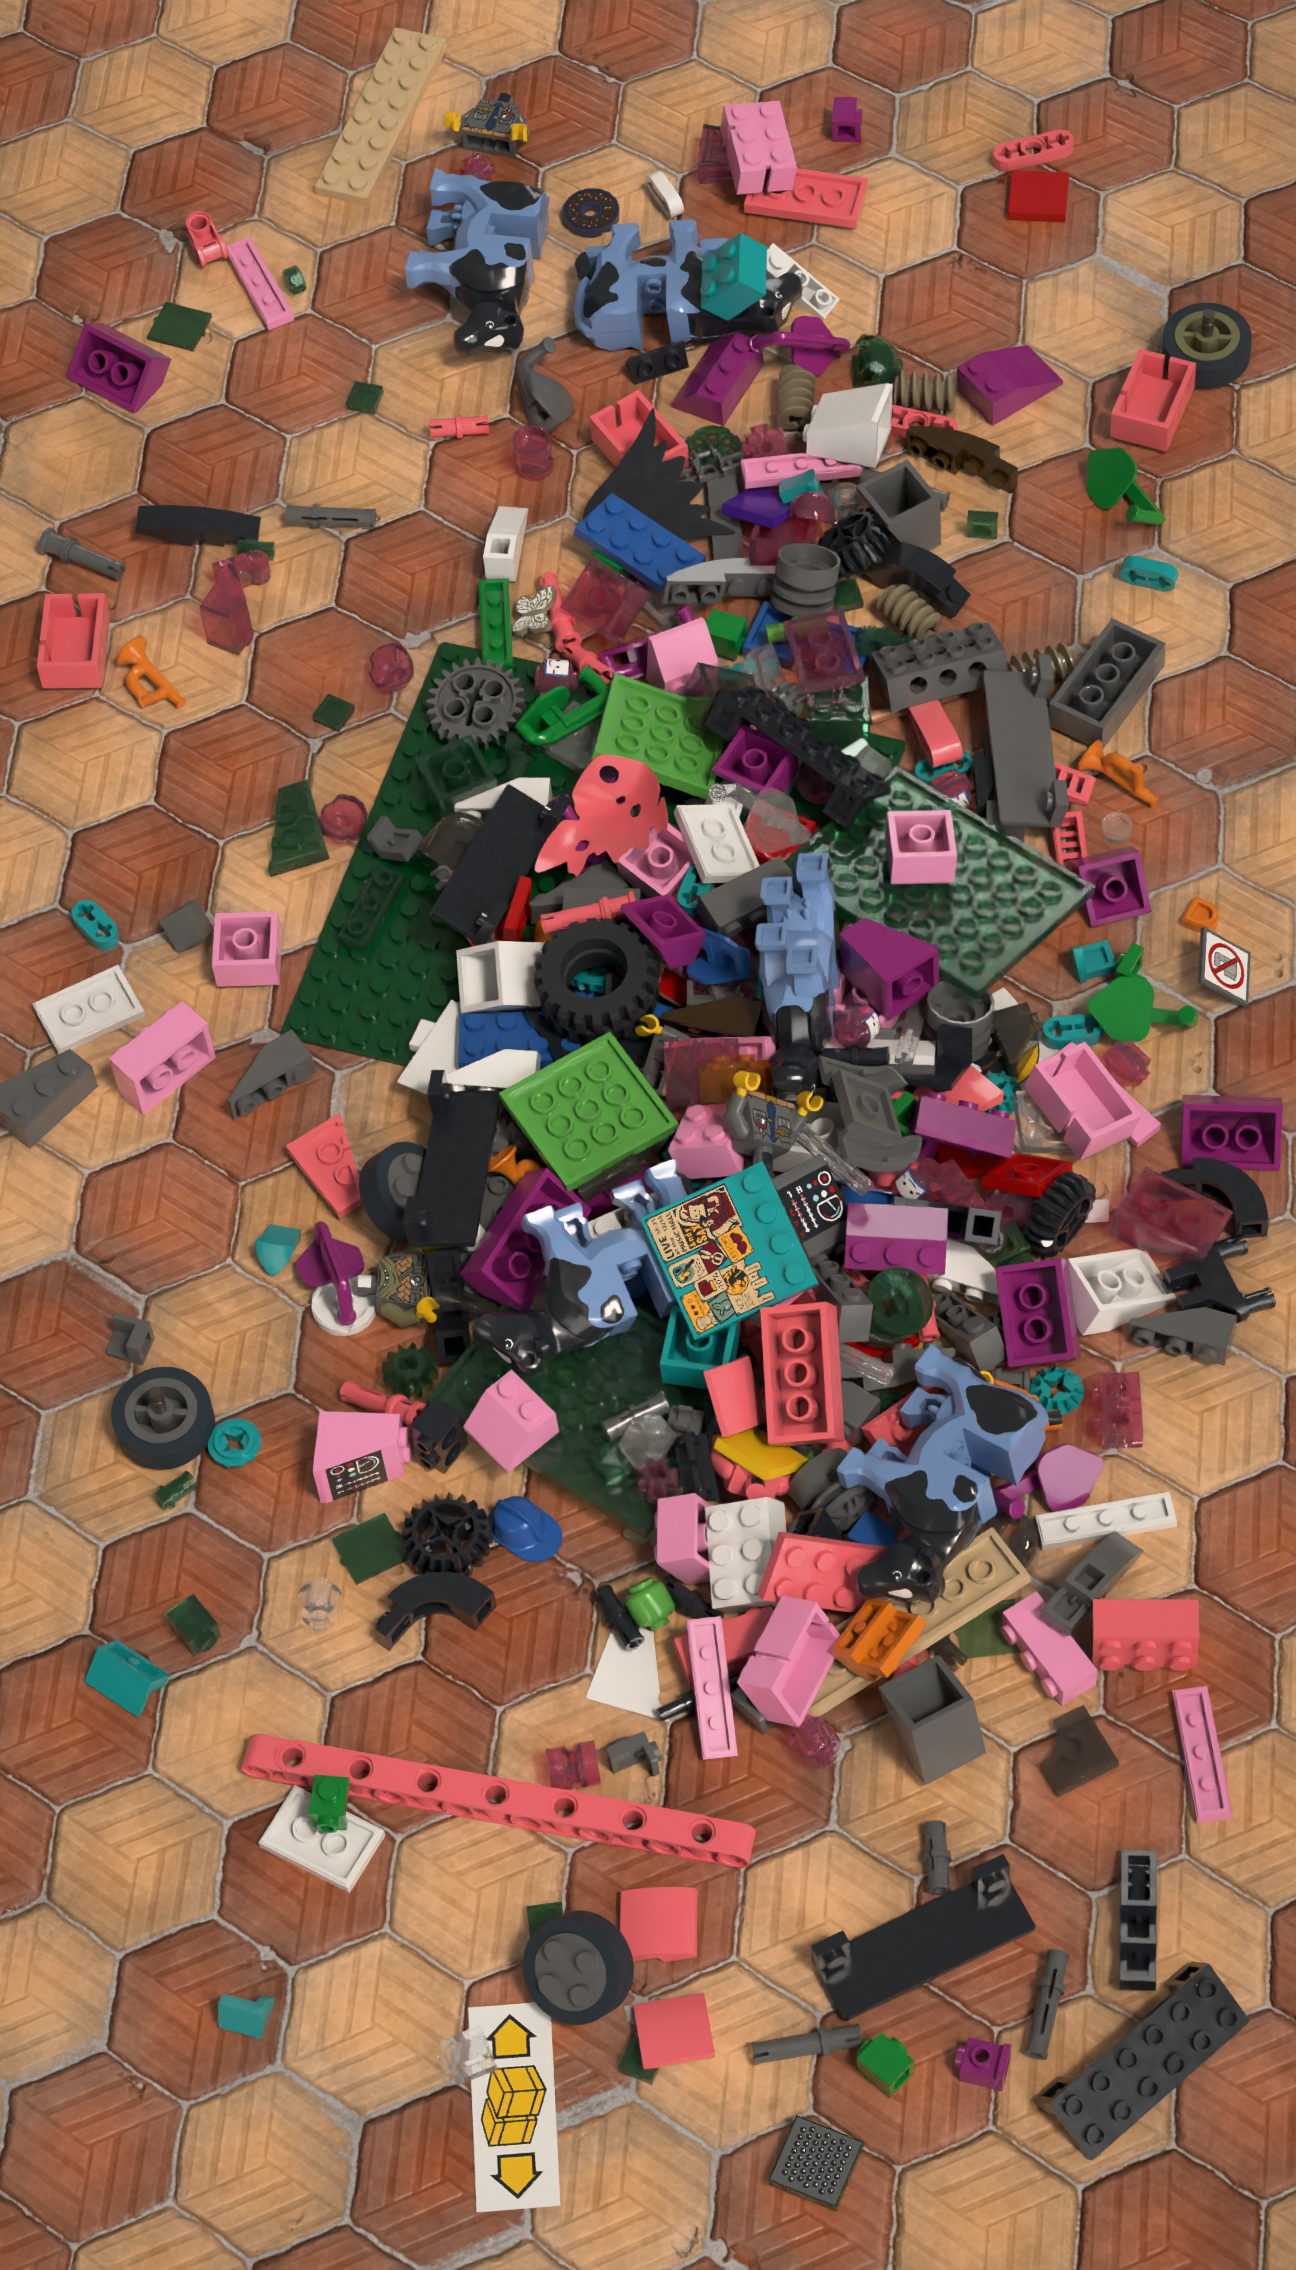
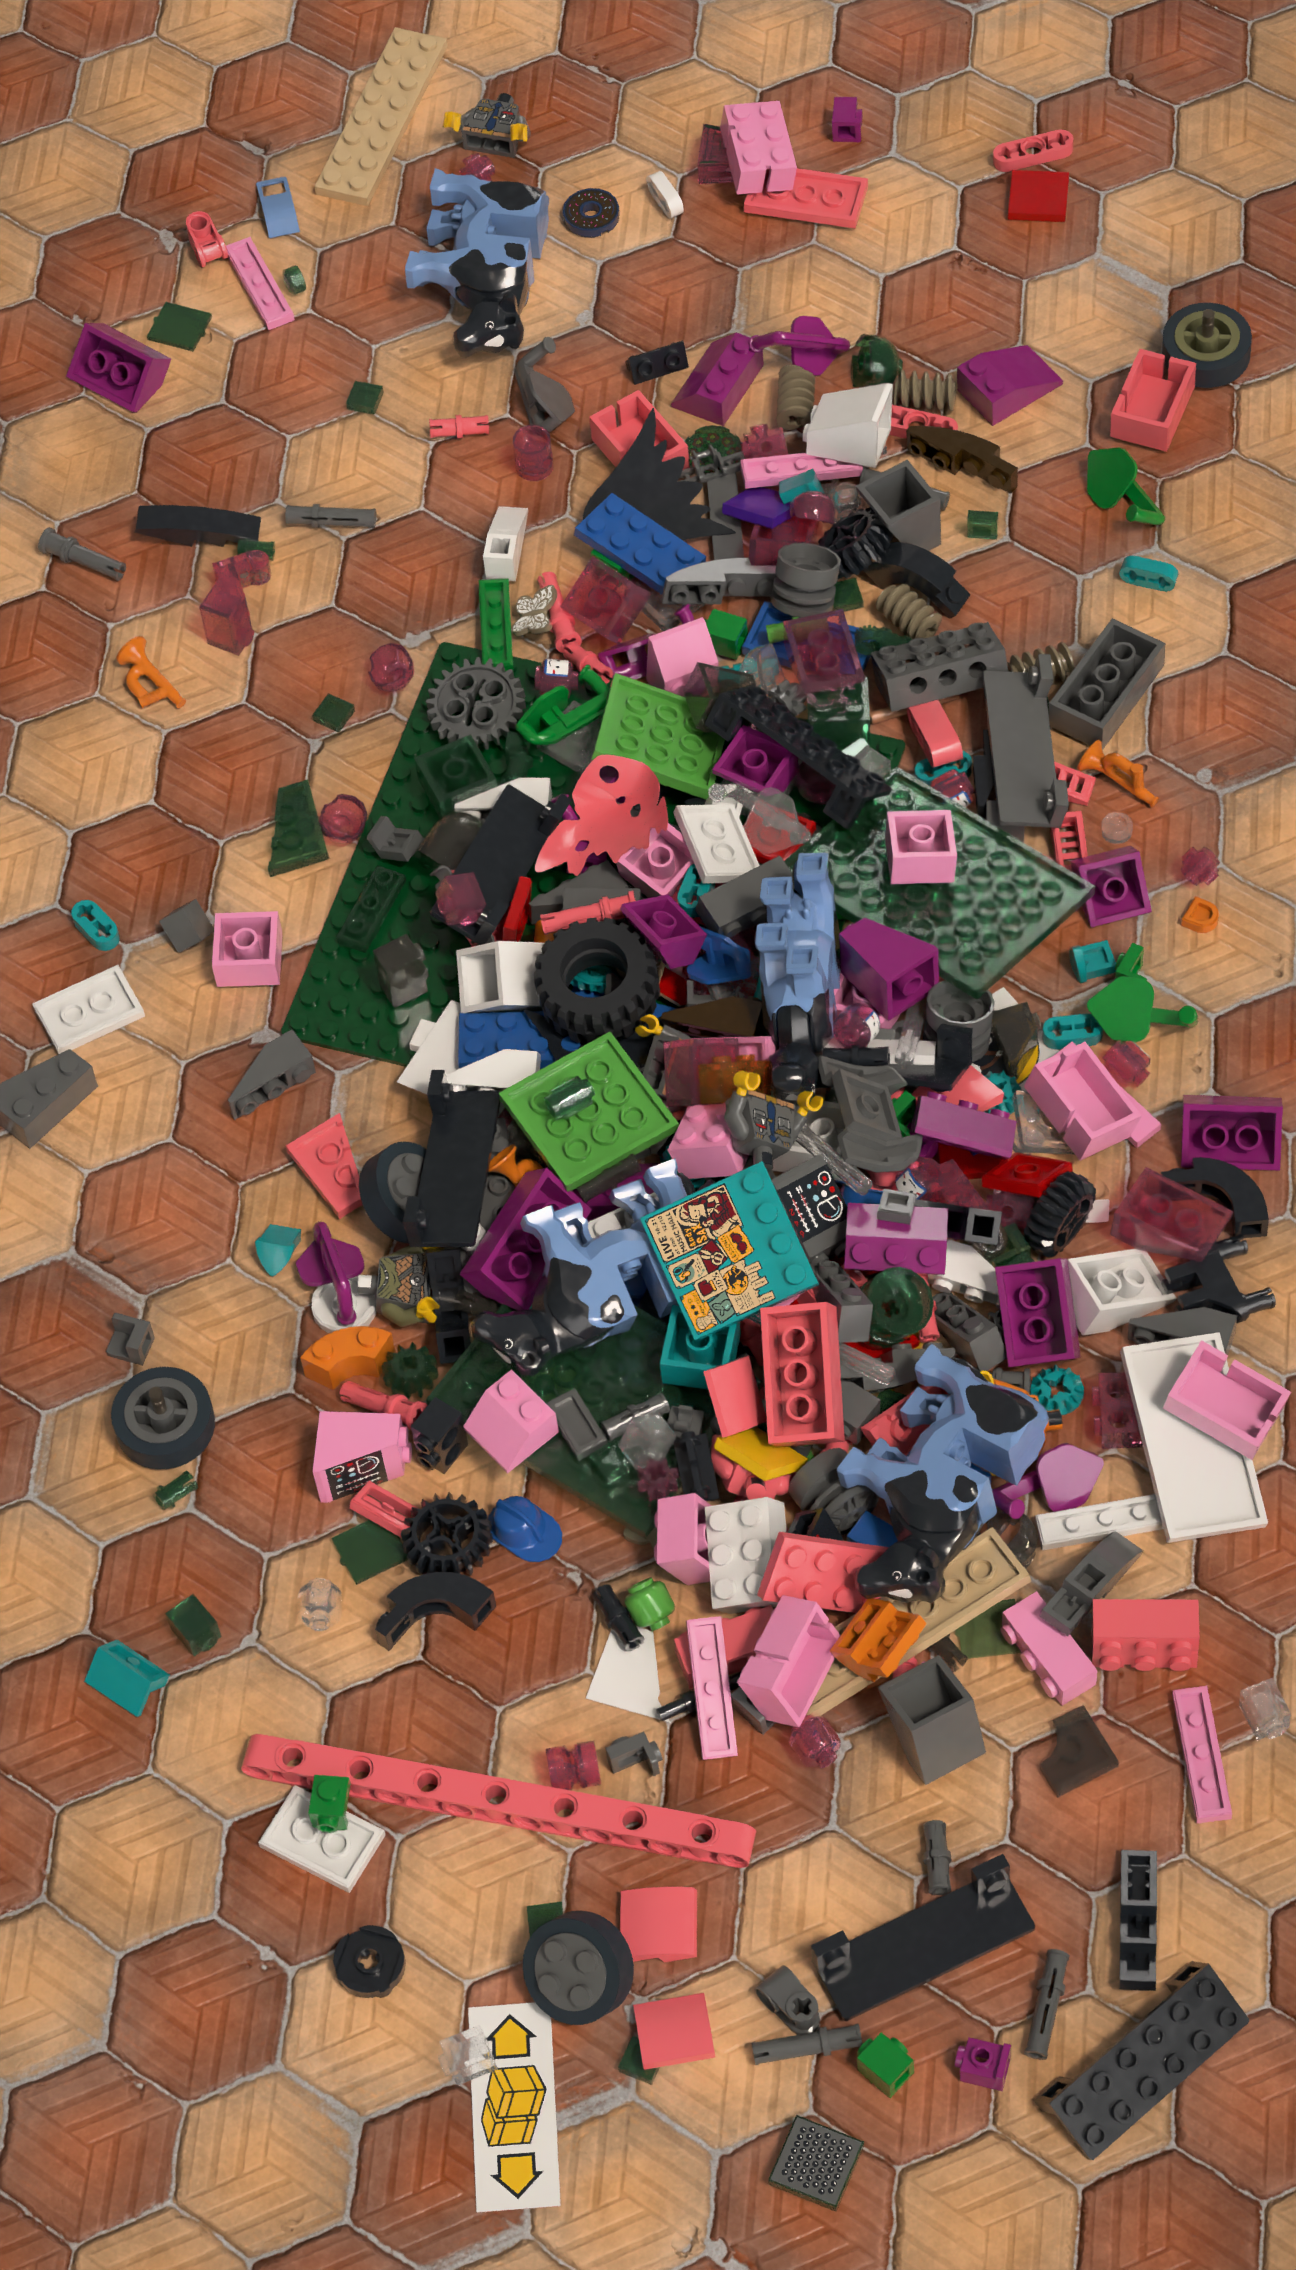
coral piece [37,593,111,688] -> none
bright pink brick [109,1001,216,1115] -> none
teal gear [208,1418,261,1469] -> none
teal tile [218,1994,275,2039] -> none
medium blue animal [574,219,803,352] -> none
black pin [662,1575,724,1619] -> none
teal brick [700,233,767,321] -> none
white slope [766,243,840,320] -> none
piece [1198,927,1251,1007] -> none
none -> medium blue piece [256,177,300,238]
none -> orange brick [300,1326,396,1390]
none -> black plate [333,1925,406,1998]
none -> coral tile [349,1481,418,1538]
none -> clear smoke brick [373,934,429,1008]
none -> clear pink brick [435,872,487,926]
none -> clear green brick [544,1076,595,1120]
none -> dark grey tile [546,1388,608,1461]
none -> dark grey piece [755,1965,820,2035]
none -> dark grey tile [877,1189,917,1225]
none -> white tile [1120,1332,1268,1543]
none -> bright pink piece [1163,1340,1291,1460]
none -> clear pink gear [1181,847,1220,886]
none -> clear brick [1239,1678,1291,1741]

